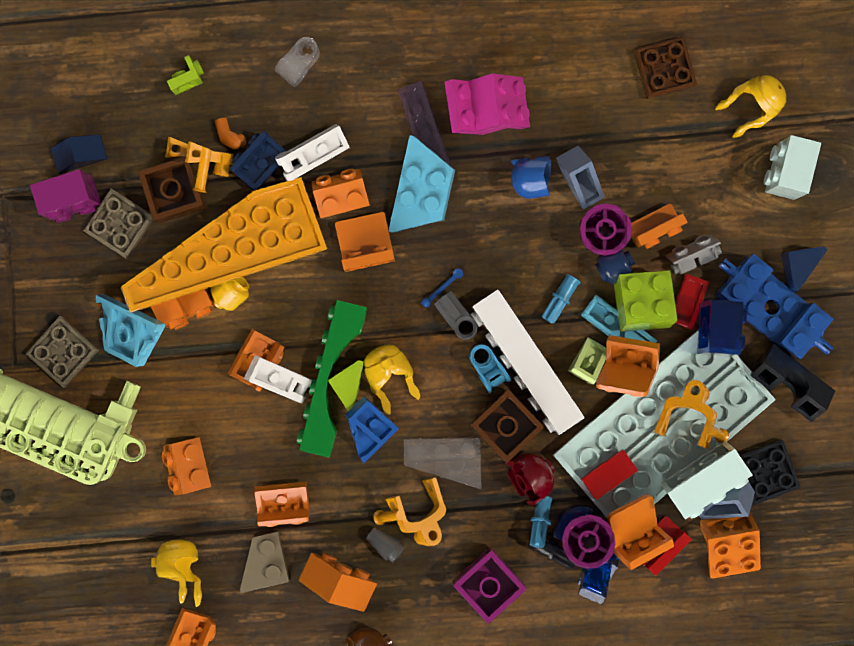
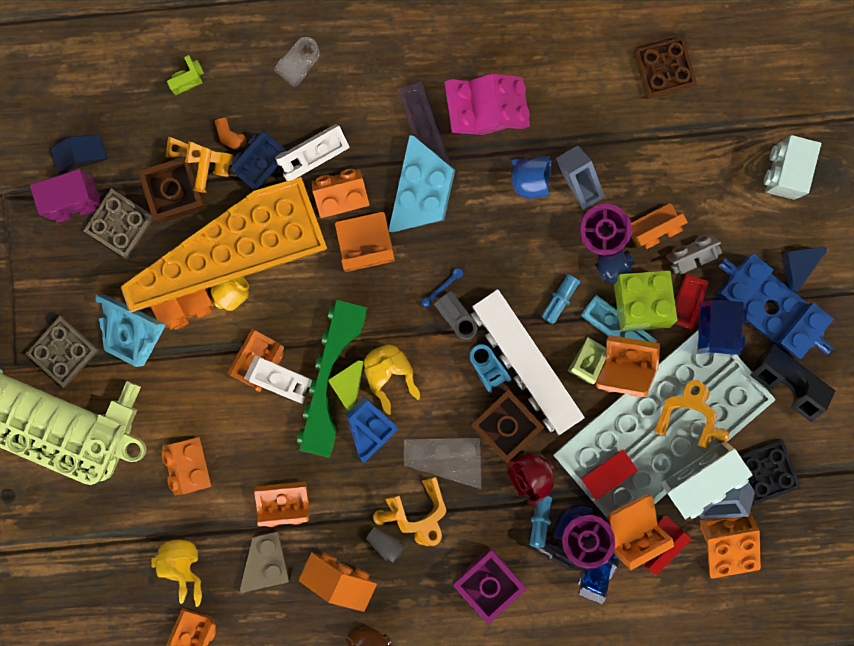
yellow hair [715,75,786,138] -> none

